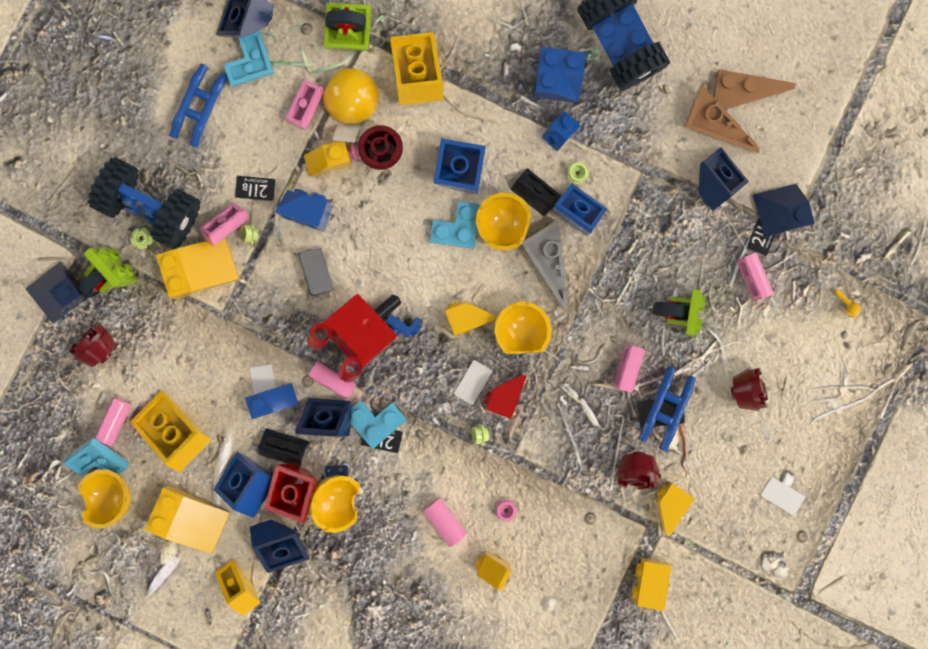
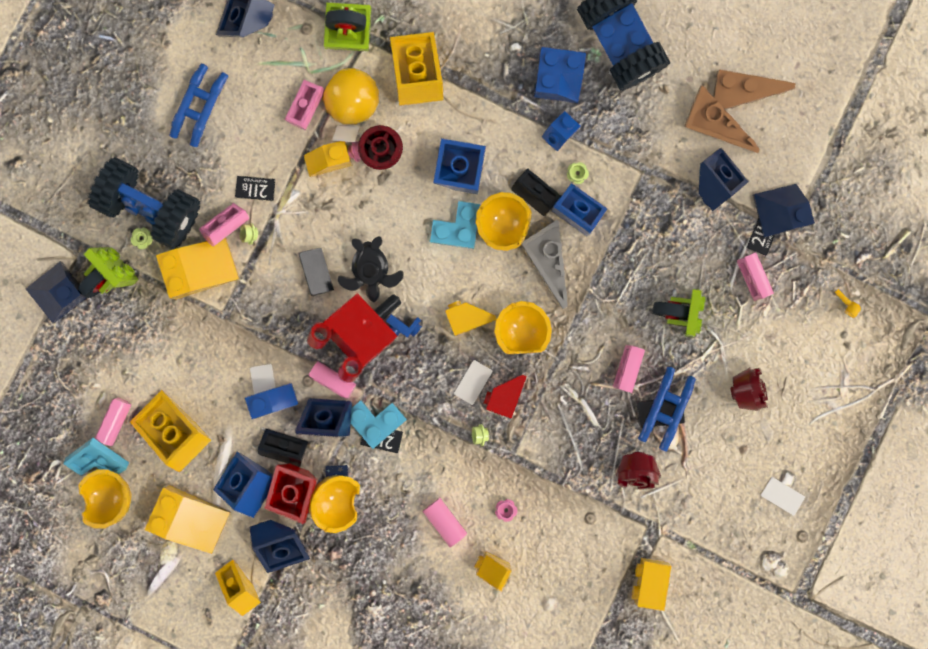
dark red cone [69,323,116,368] -> none
medium azure plate [224,30,274,88] -> none
blue slope [275,188,333,232] -> none
yellow slope [656,481,695,536] -> none
none -> black animal [338,236,404,303]

